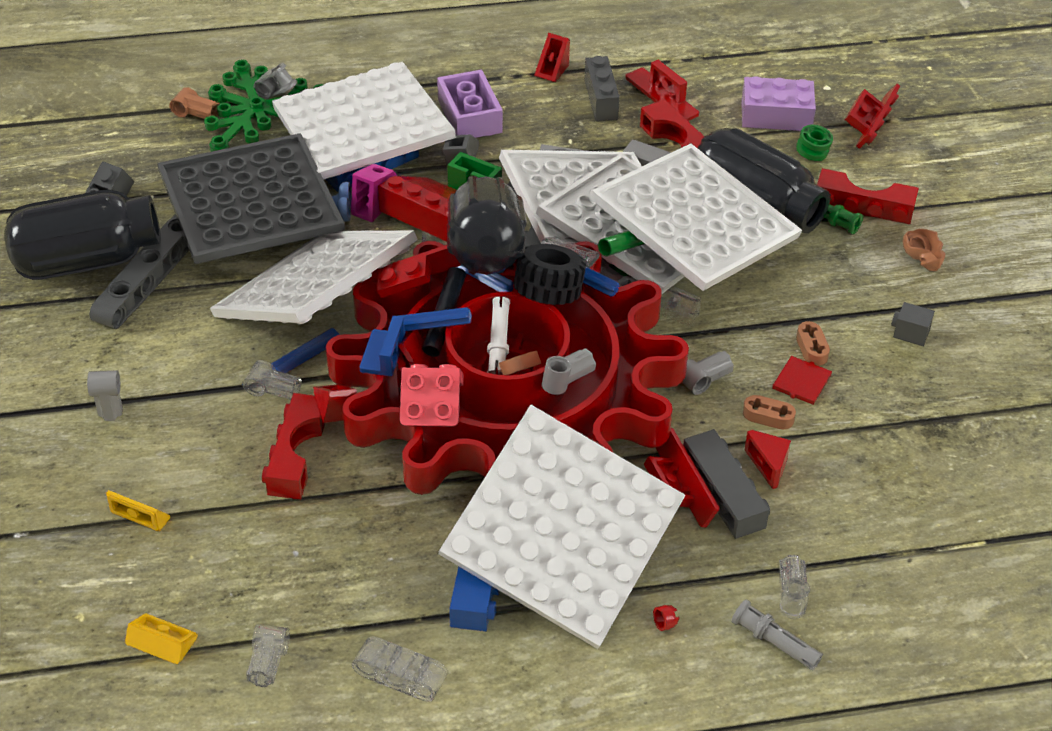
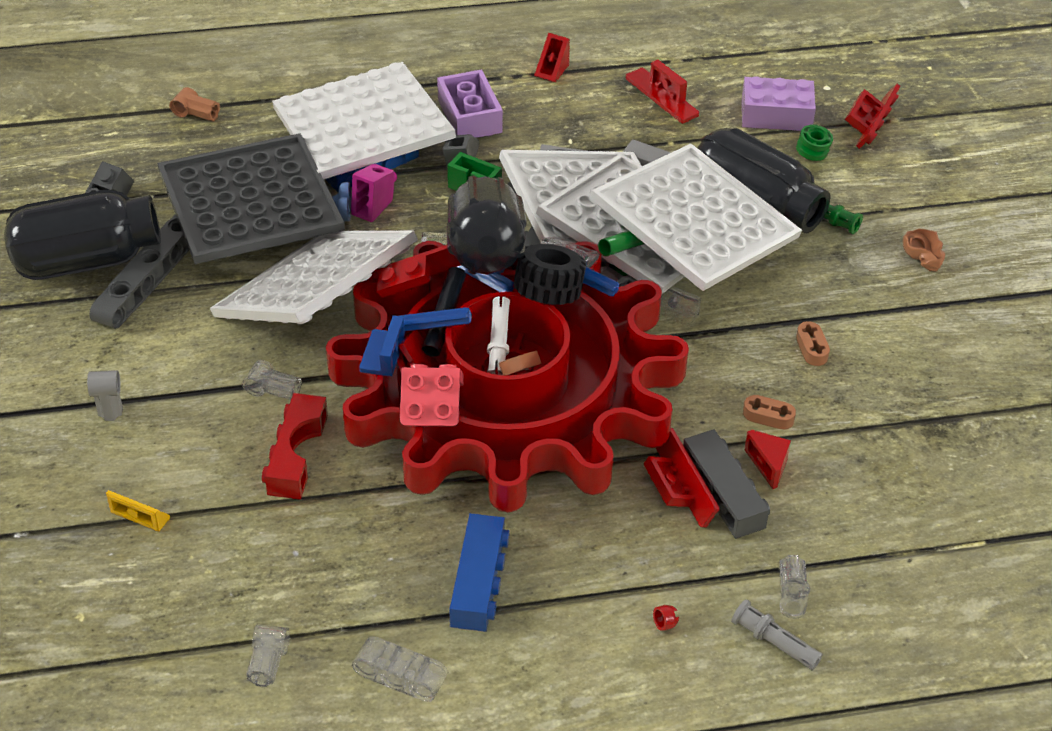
yellow slope [125,613,198,664] -> none
green plant [204,60,324,152] -> none
light grey piece [254,63,297,99] -> none
blue axle [270,328,340,377] -> none
red slope [313,384,357,423] -> none
red slope [378,176,457,242] -> none
white plate [438,405,685,649] -> none
light grey piece [542,348,596,395] -> none
dark grey brick [584,56,620,121] -> none
red arch [640,99,704,148] -> none
light grey piece [682,351,734,395] -> none
red piece [772,356,832,405] -> none
red arch [817,168,919,224] -> none
dark grey brick [891,302,935,346] -> none

